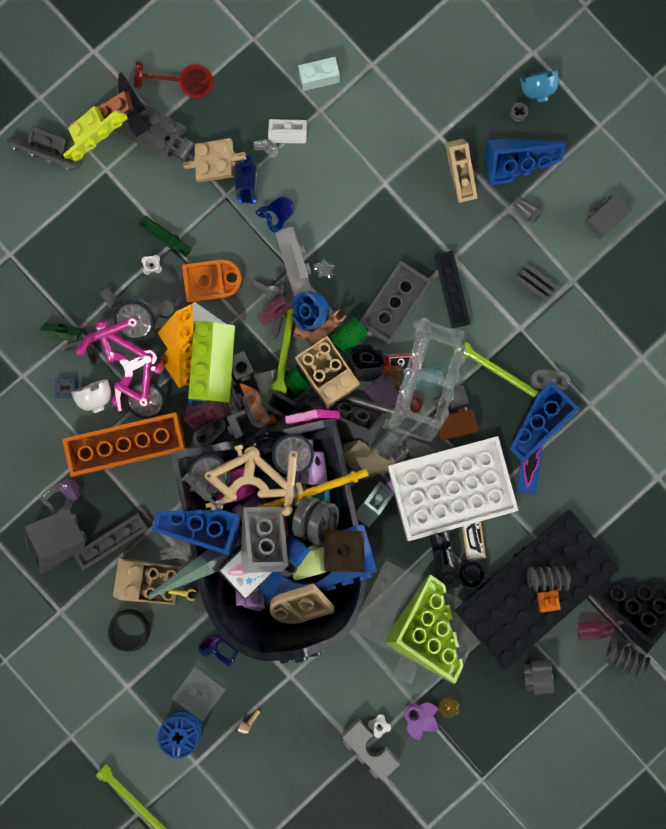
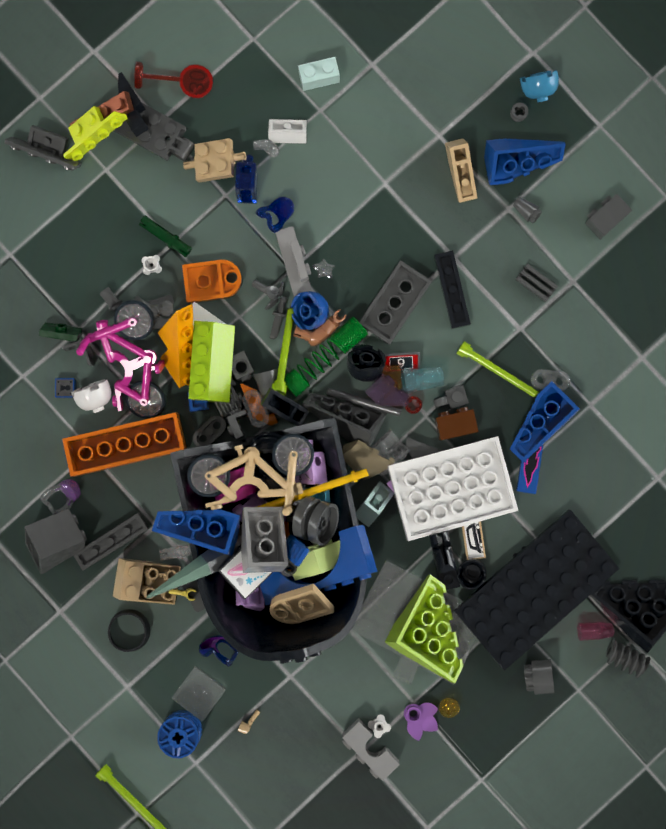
dark grey piece [181,473,222,509] -> none
clear pink slope [183,401,226,429] -> none
clear pink hinge [257,294,292,326] -> none
dark pink tile [285,409,340,425] -> none
tan slope [295,336,360,408] -> none
dark brown plate [324,530,364,572] -> none
clear windscreen [383,317,465,442] -> none
dark grey piece [527,566,571,592] -> none
orange tile [537,589,561,613] -> none

